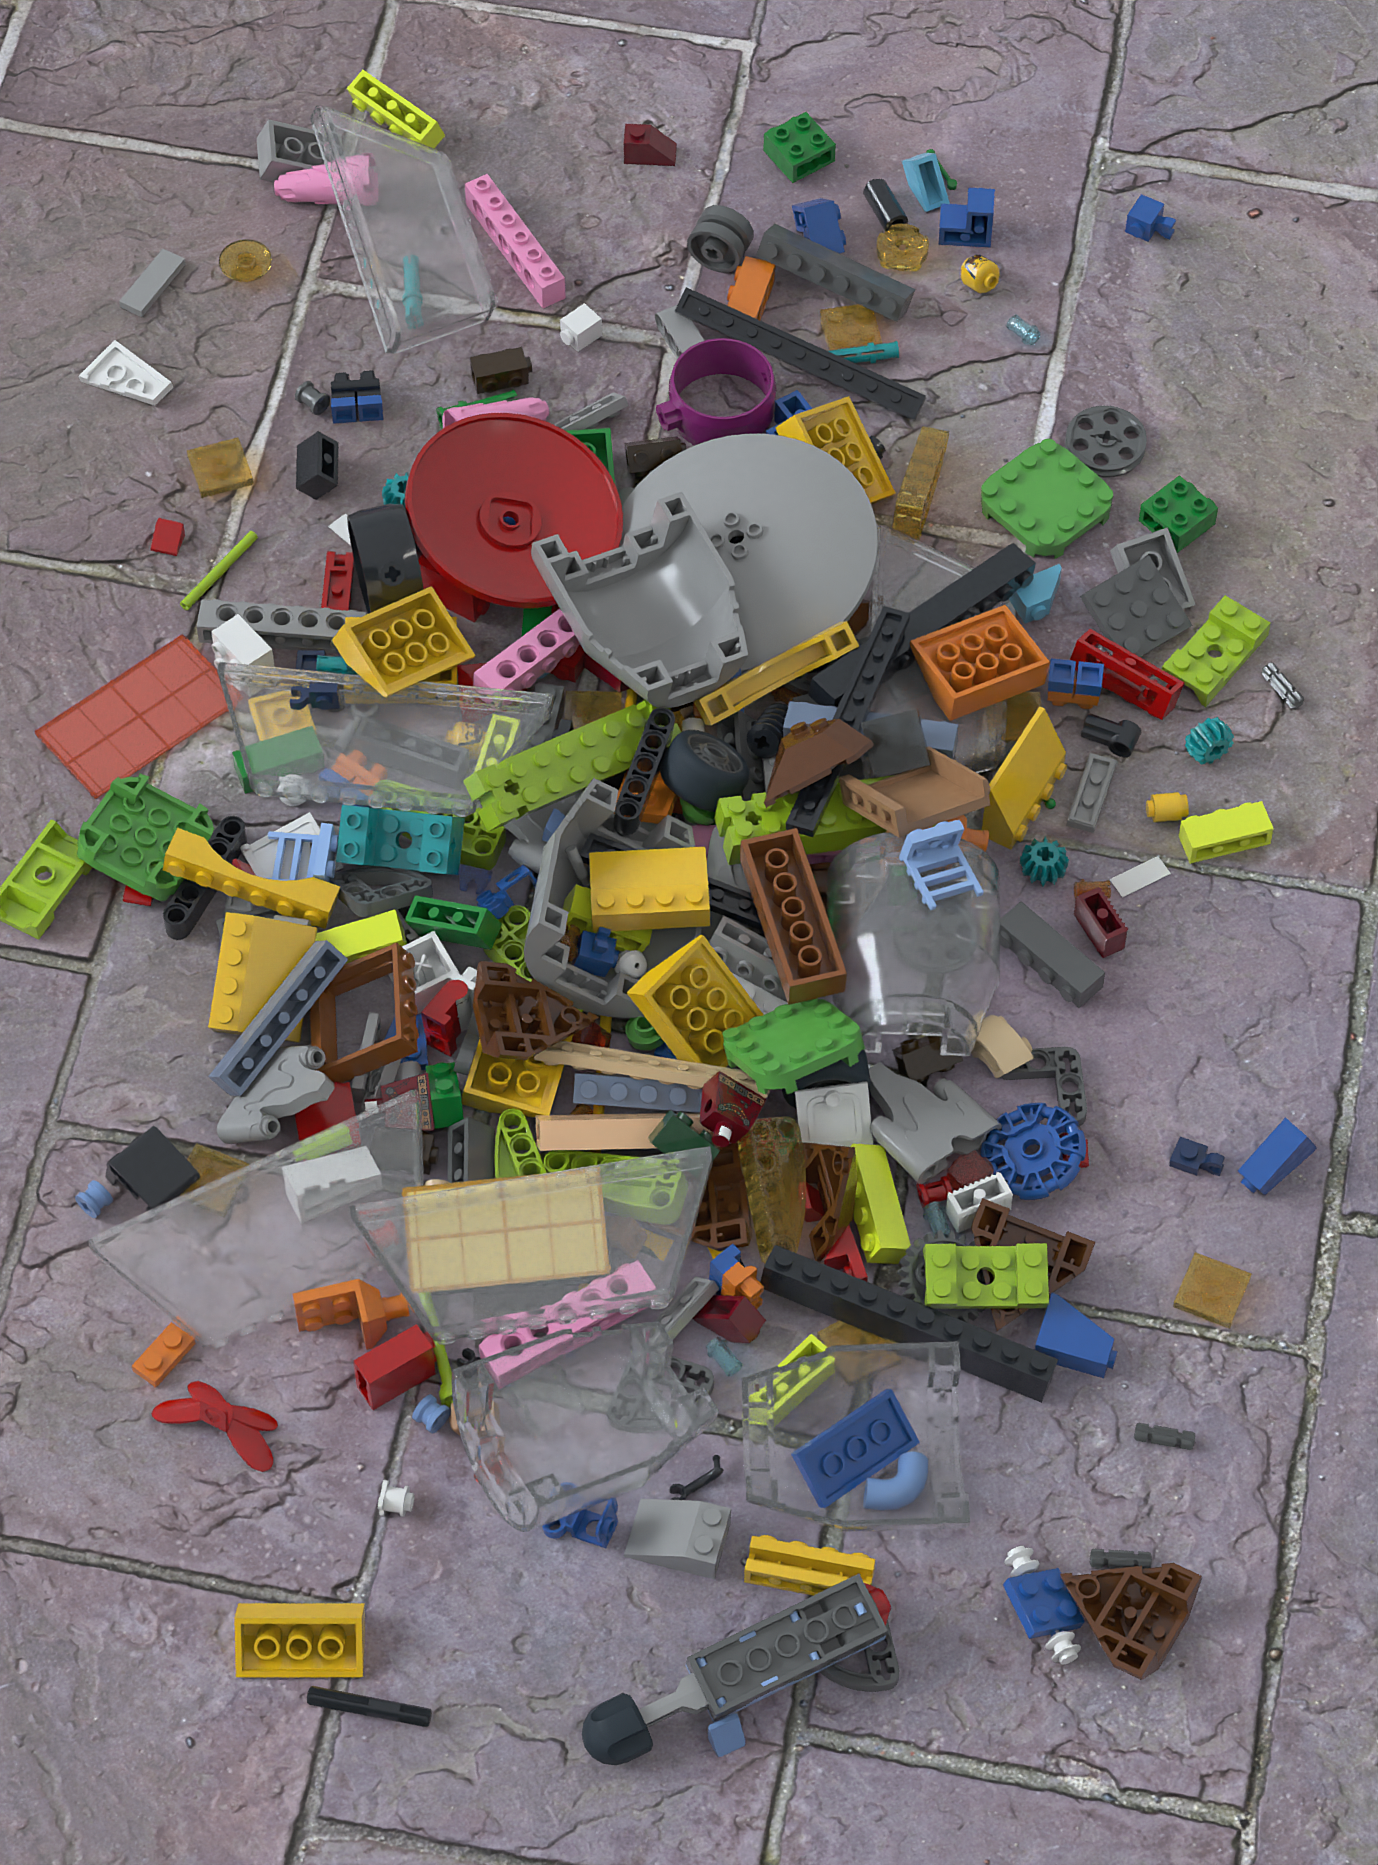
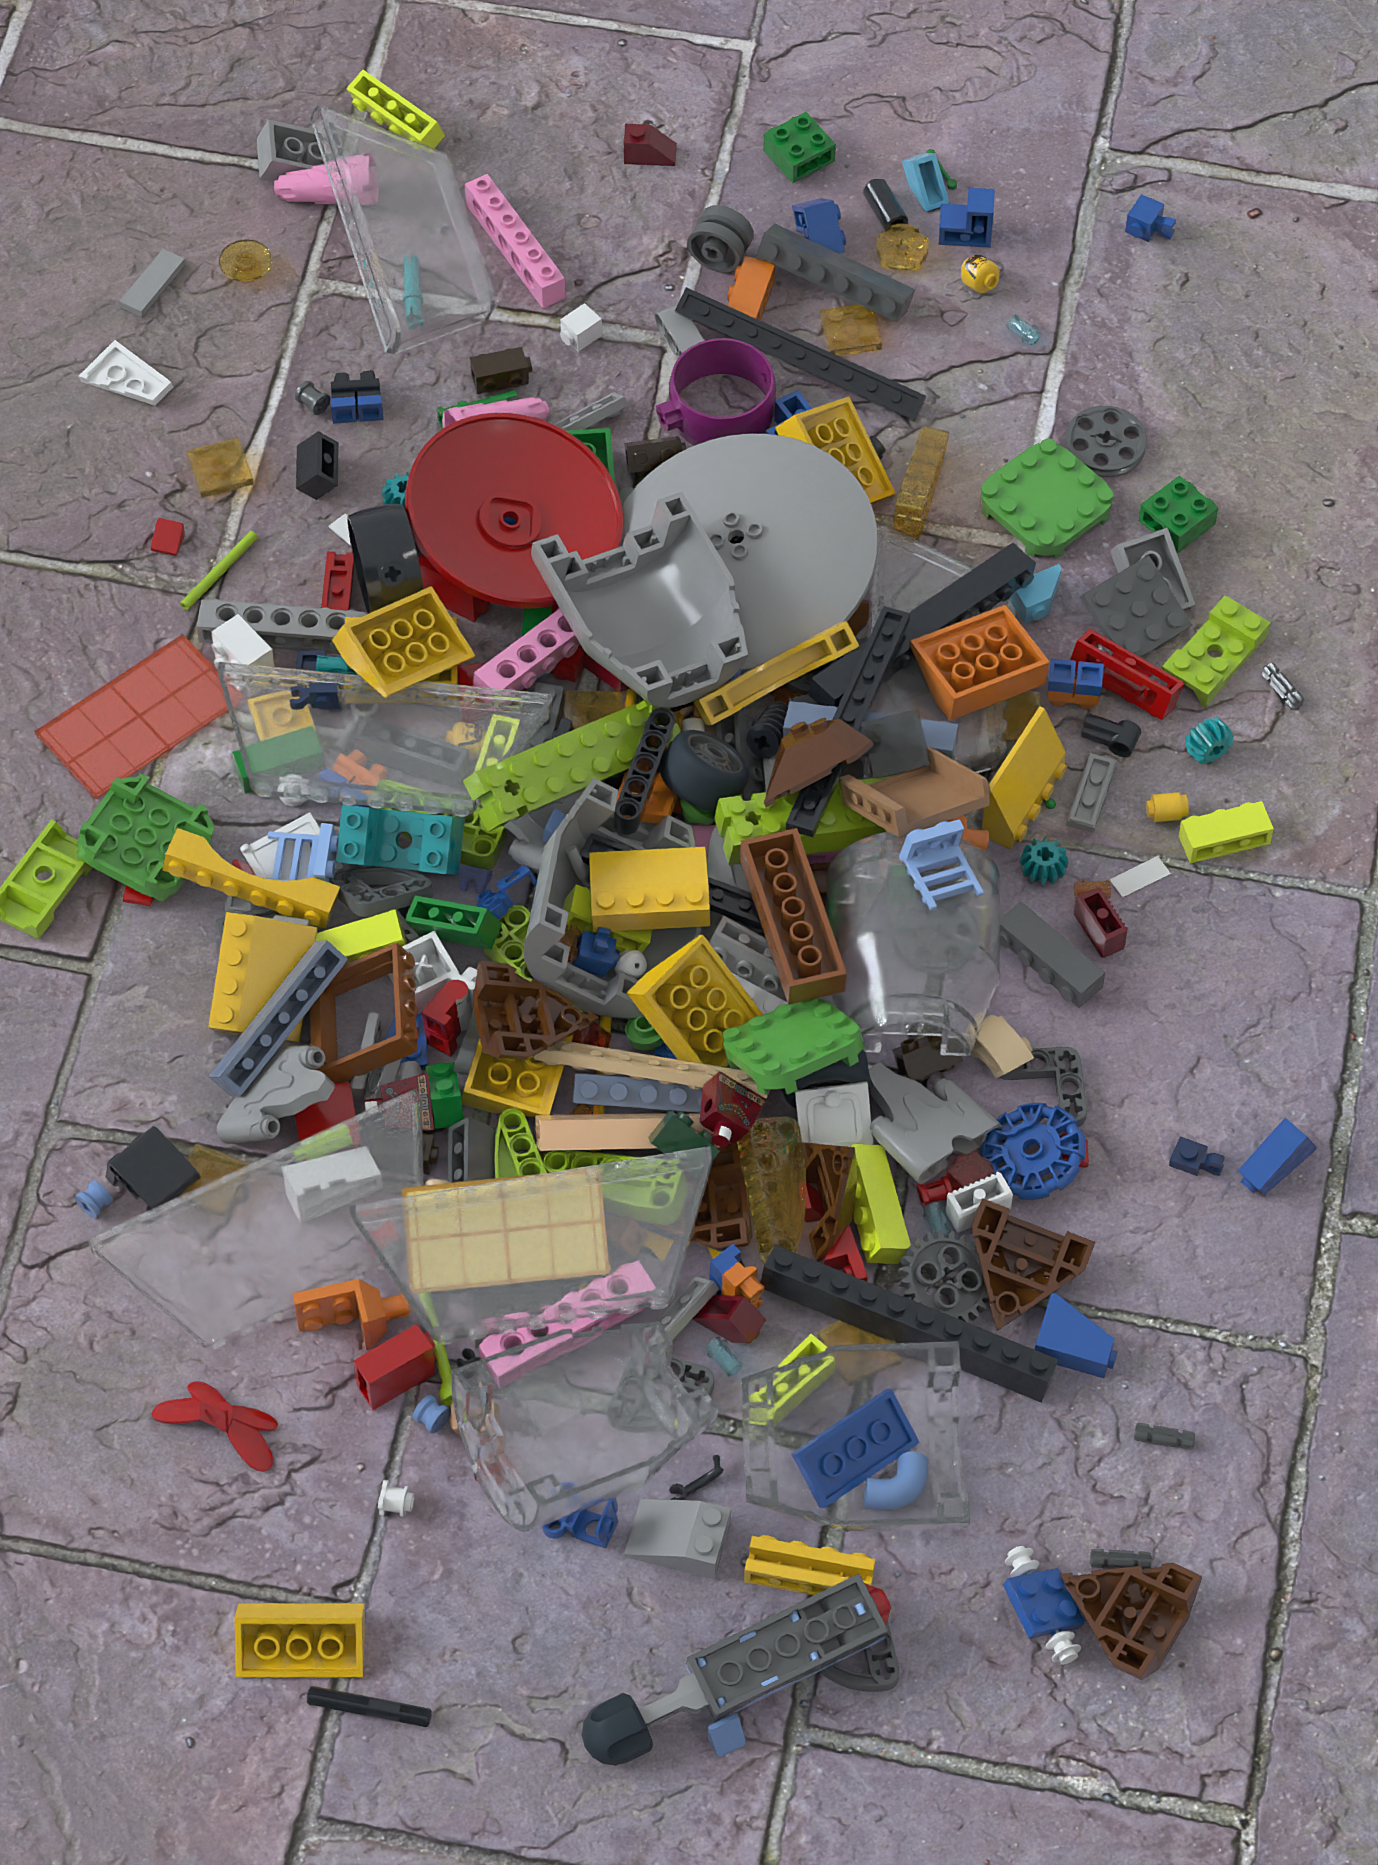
orange plate [132,1322,196,1387] -> none
black beam [163,816,247,940] -> none
teal pin [829,341,899,364] -> none
lime piece [923,1243,1049,1309] -> none
clear yellow plate [1173,1252,1252,1329] -> none

